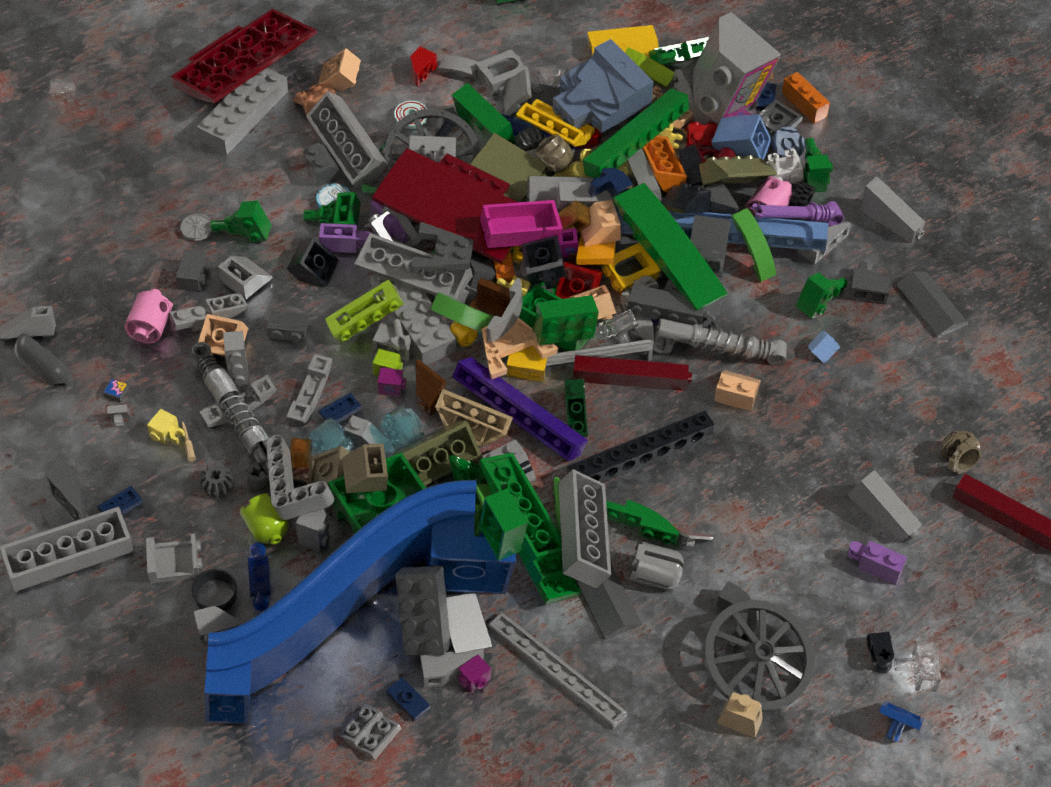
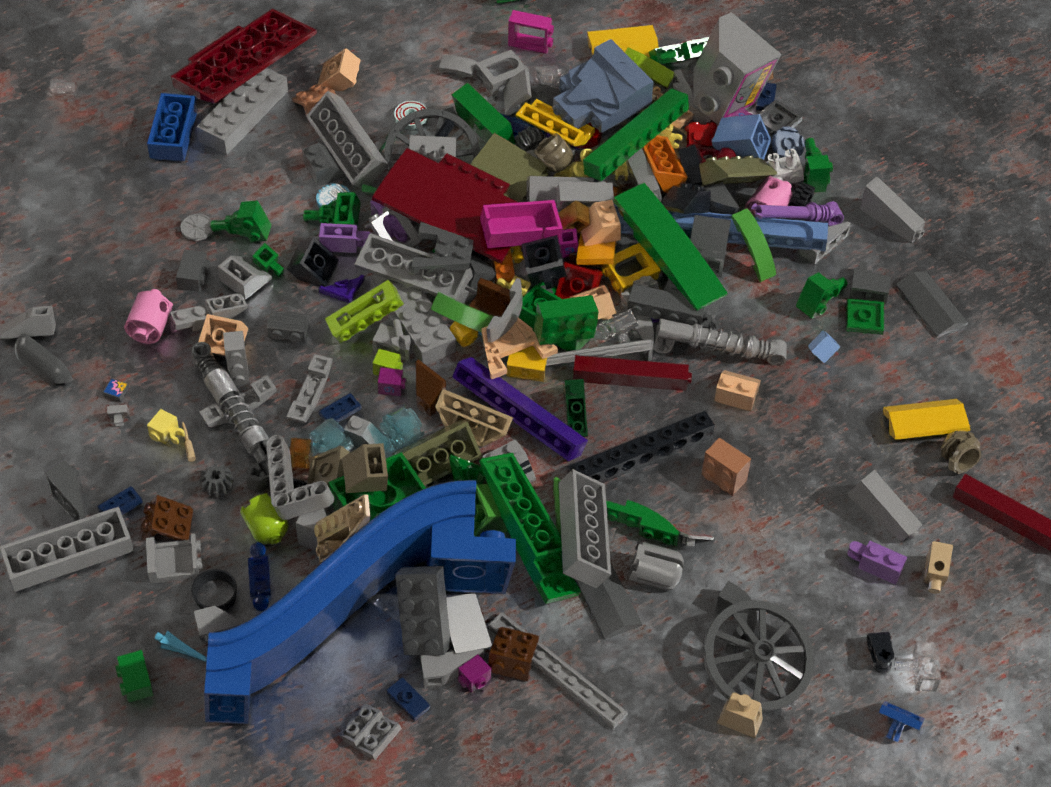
red slope [410,46,438,86] -> none
green brick [479,488,528,561] -> none
dark blue brick [588,168,633,199] -> none
orange brick [782,72,830,124] -> none
none -> green brick [115,650,154,702]
none -> reddish brown bracket [140,495,193,541]
none -> blue brick [147,93,198,161]
none -> medium azure piece [154,630,207,661]
none -> green brick [252,243,284,277]
none -> tan wedge [314,495,370,563]
none -> dark purple tile [319,274,365,303]
none -> reddish brown bracket [488,627,539,681]
none -> dark pink window [508,10,554,54]
none -> nougat brick [702,438,751,496]
none -> green tile [846,299,884,335]
none -> yellow slope [883,399,970,440]
none -> tan torso [923,541,953,594]

